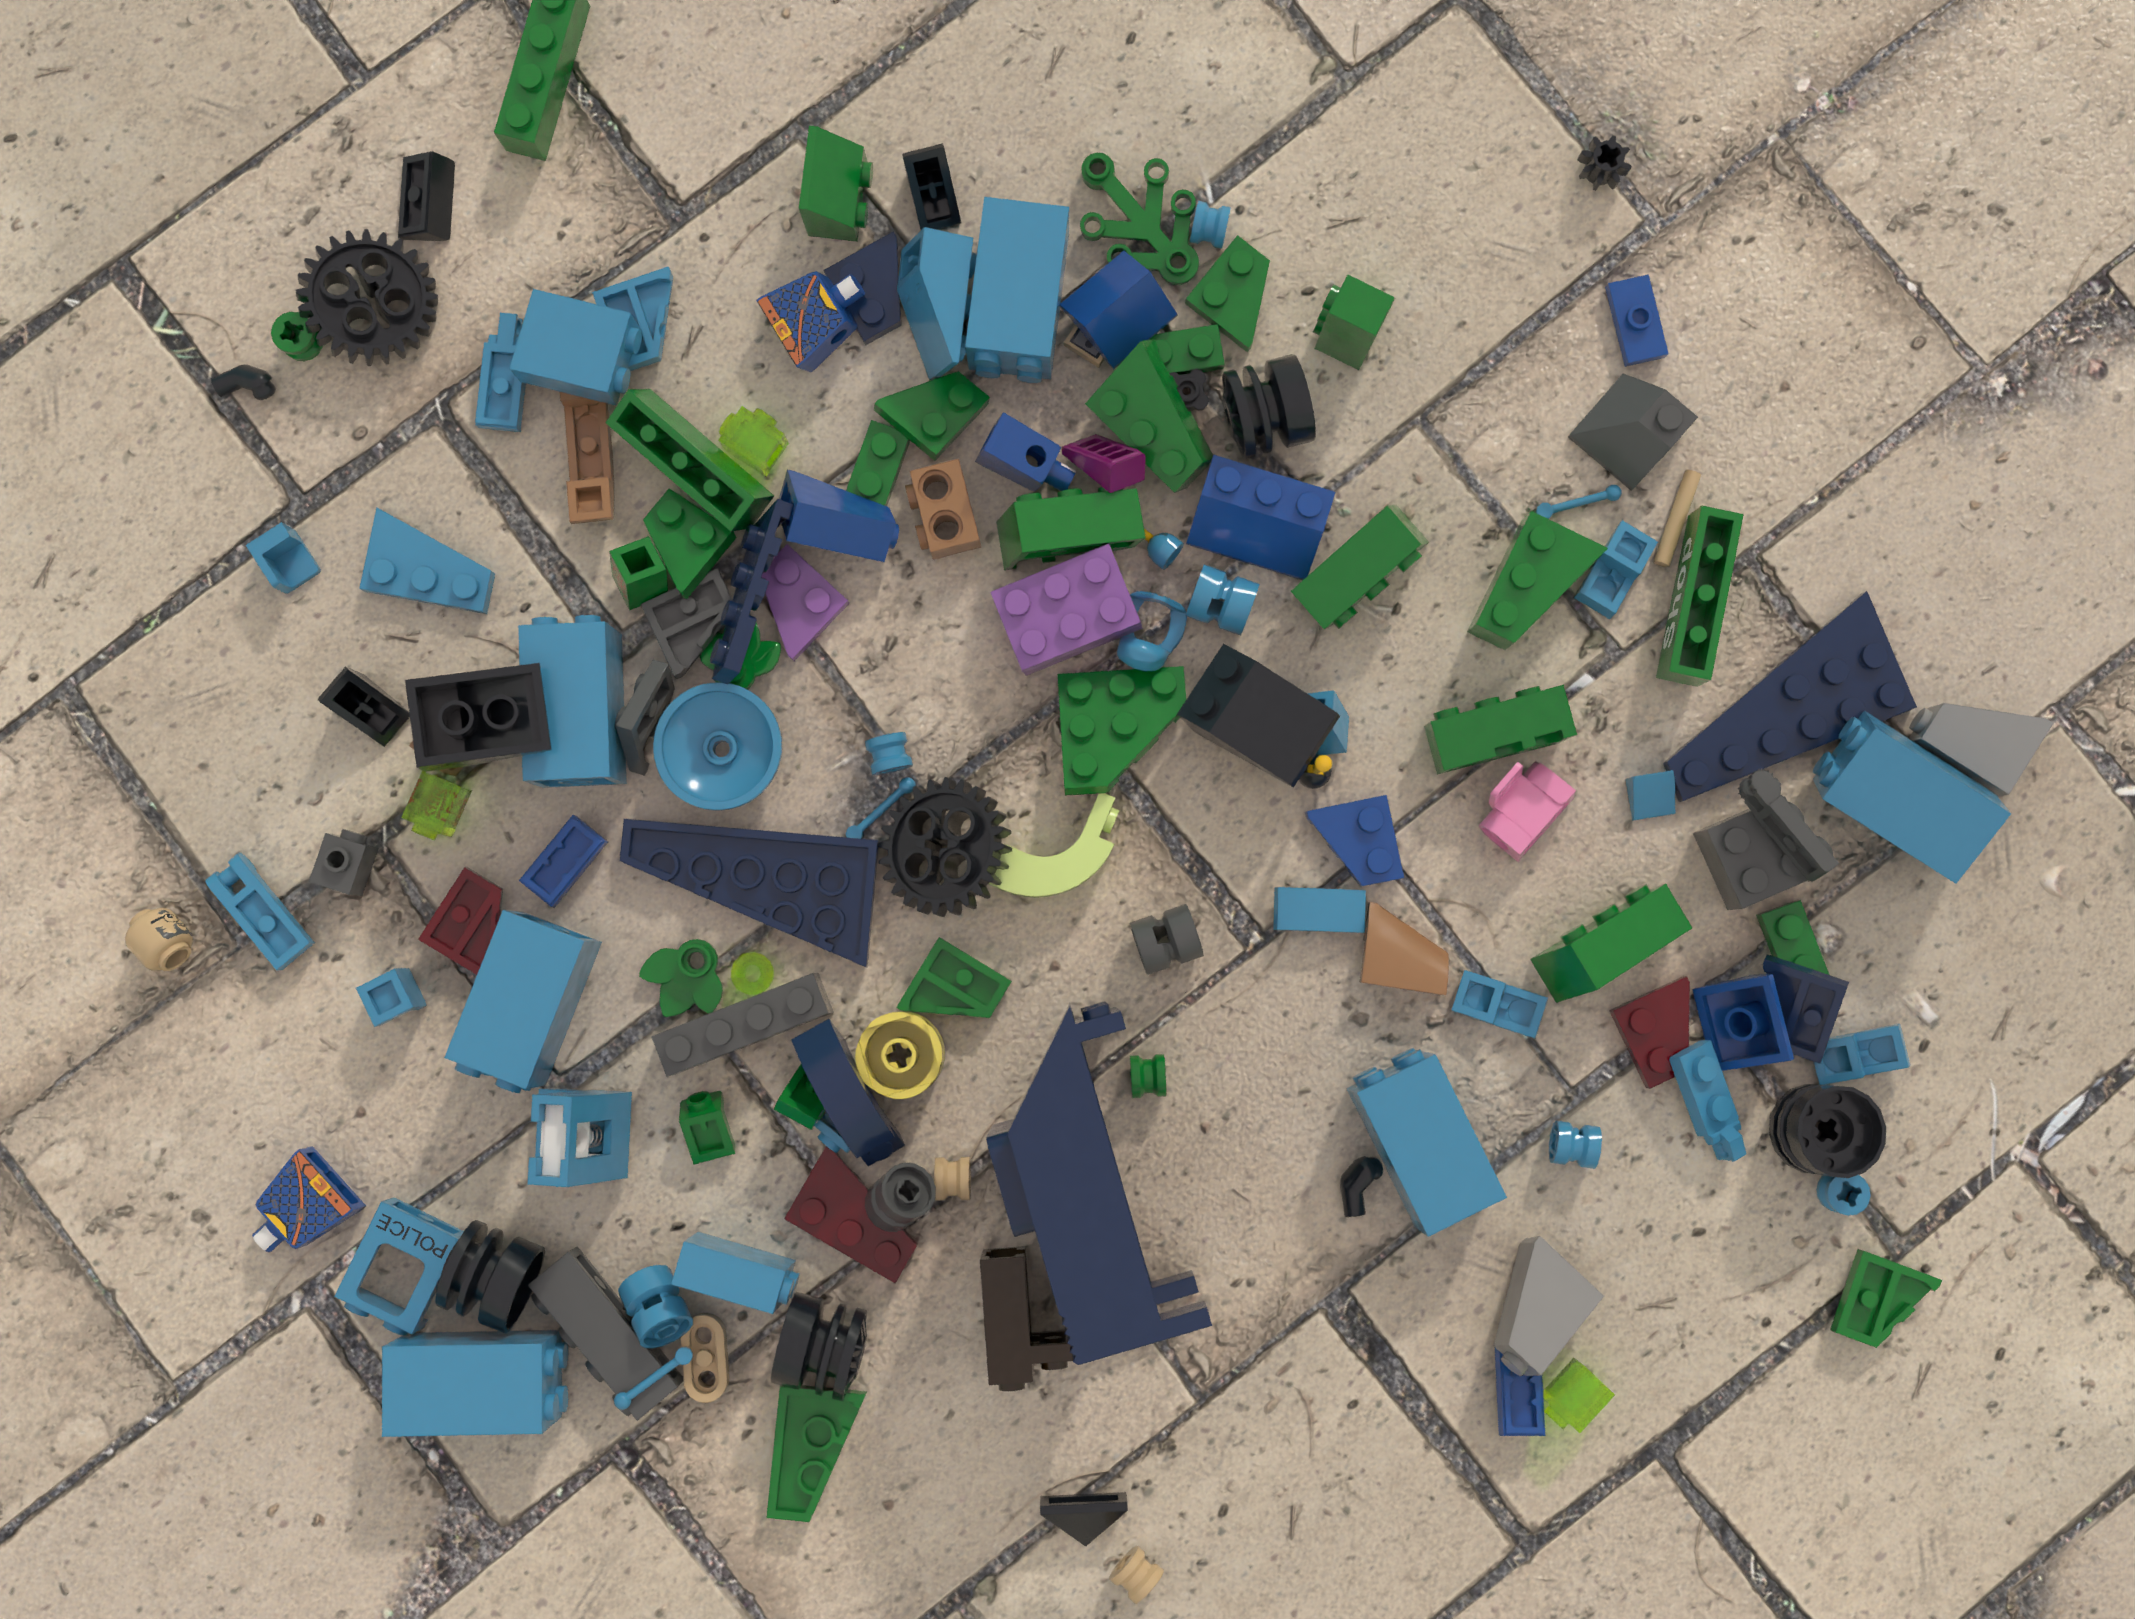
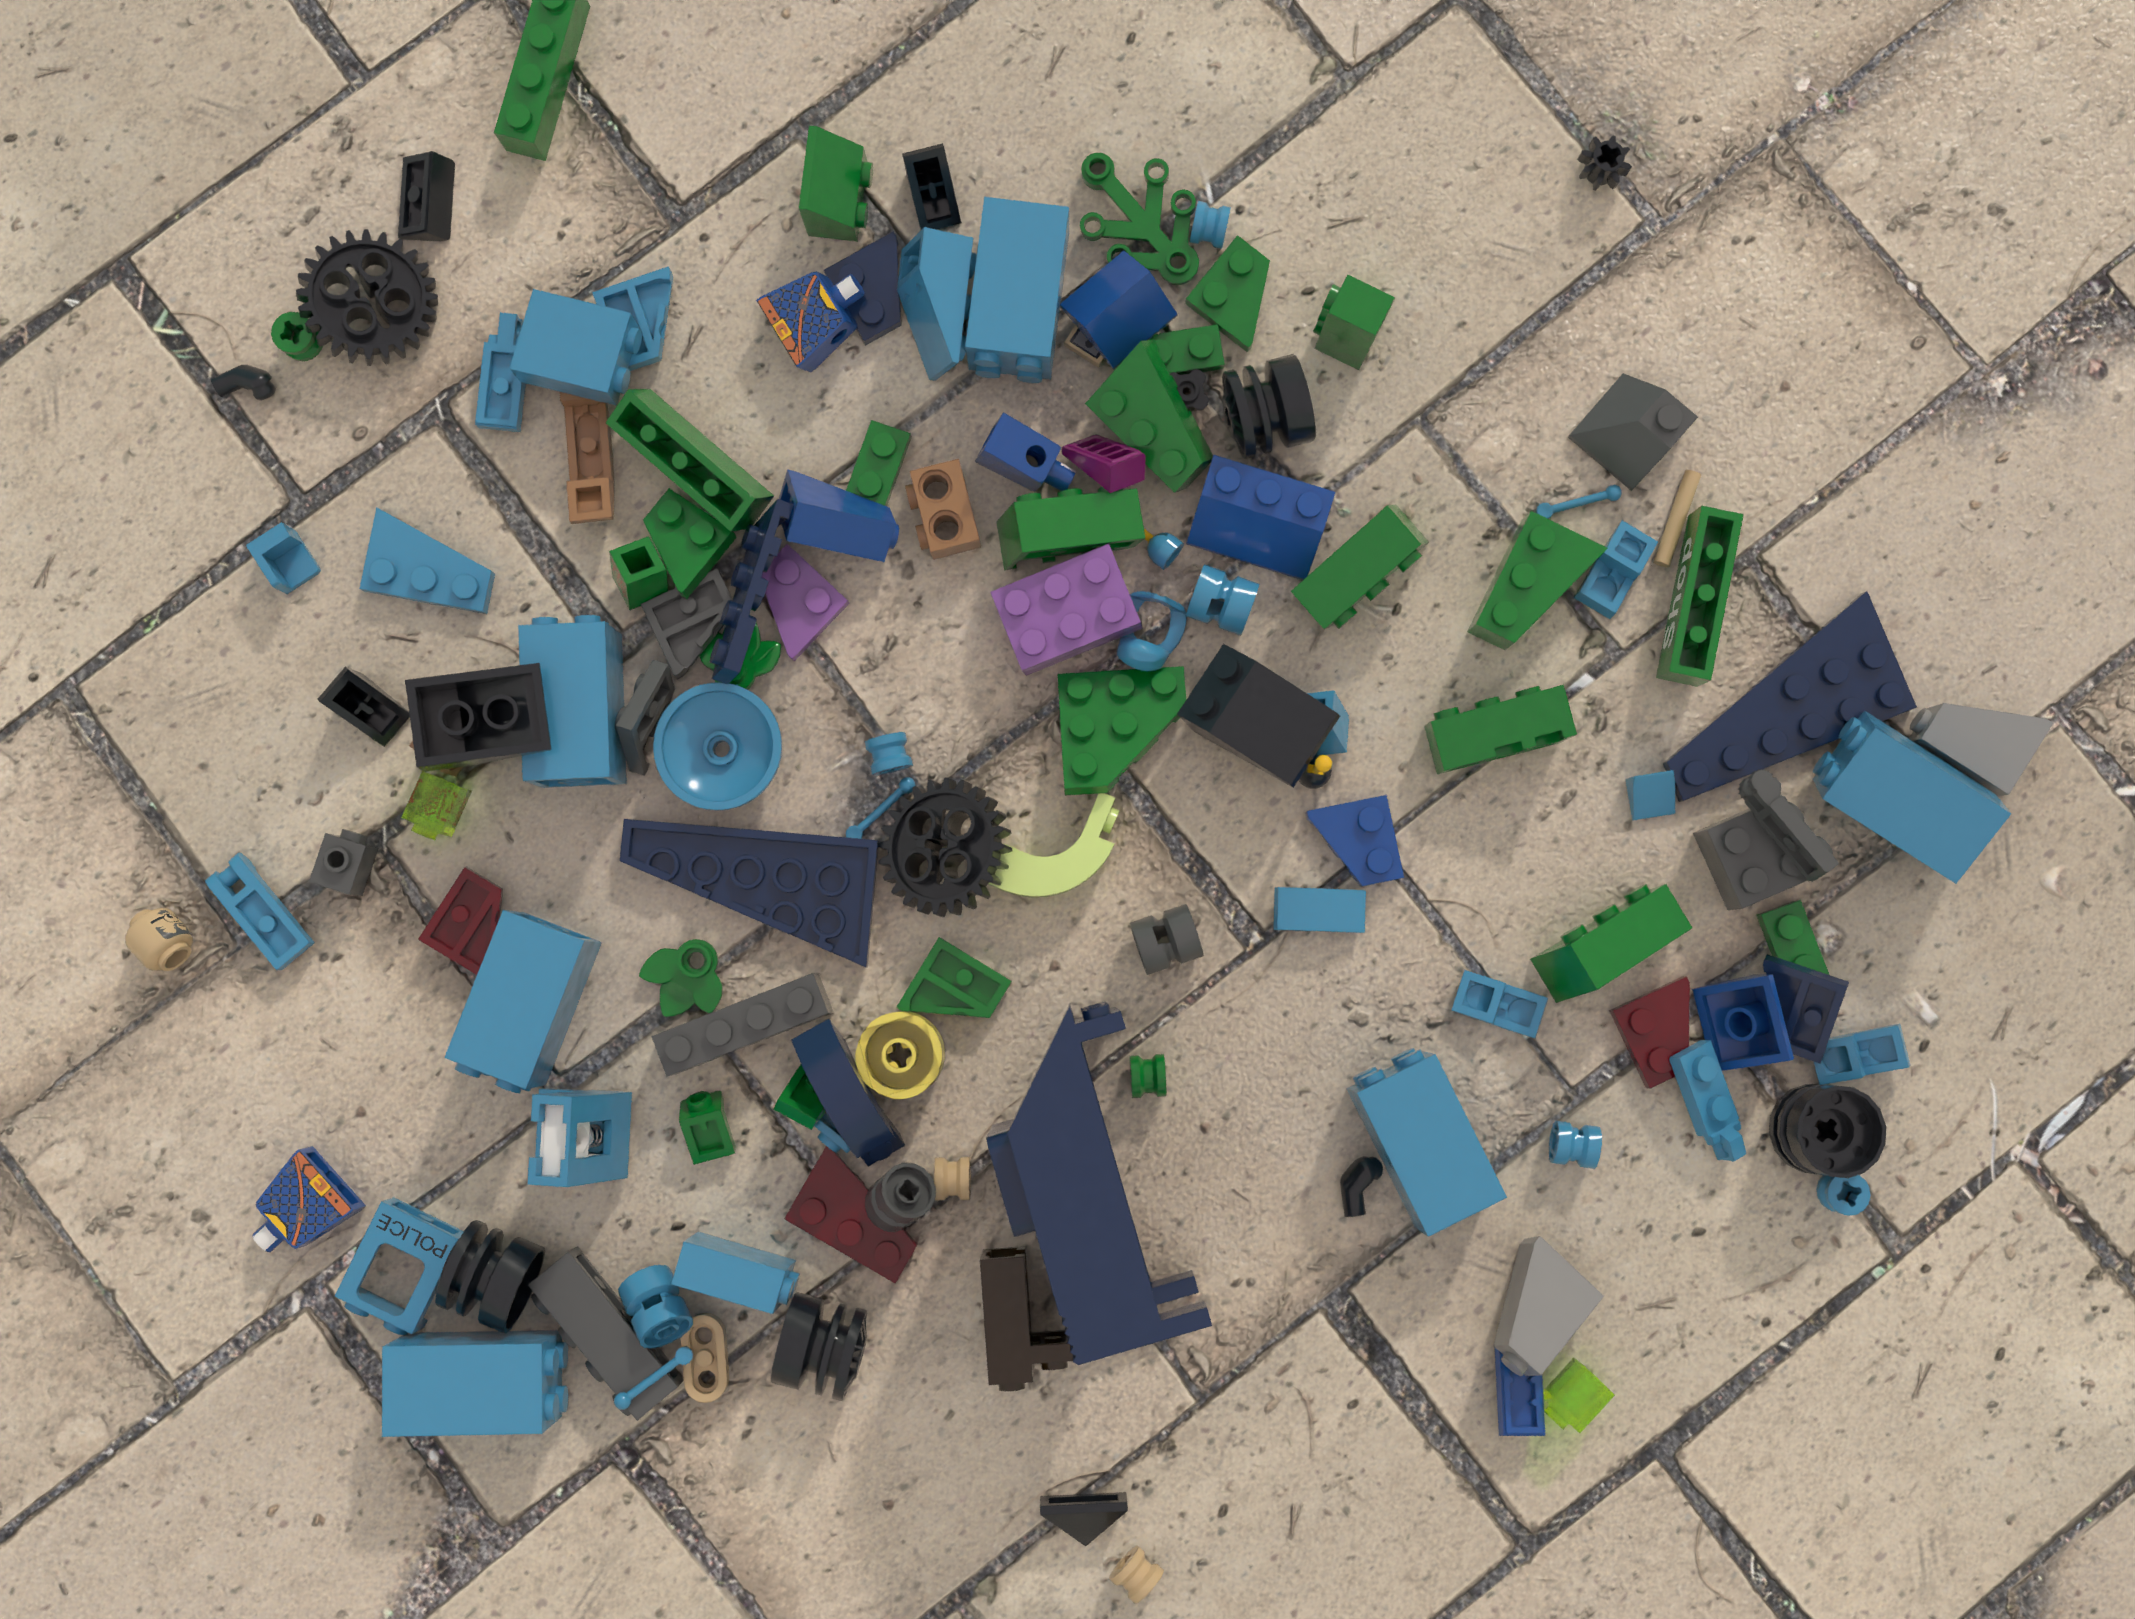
dark azure panel [356,968,427,1027] -> none
blue plate [519,815,608,908] -> none
clear neon green brick [718,406,789,477] -> none
clear neon green plate [731,952,774,995] -> none
green wing [766,1385,867,1522] -> none
green wing [874,371,990,461] -> none
medium nougat slope [1359,902,1449,995] -> none
bright pink piece [1479,761,1576,862] -> none
blue plate [1605,274,1669,367] -> none
green wing [1830,1249,1942,1348] -> none

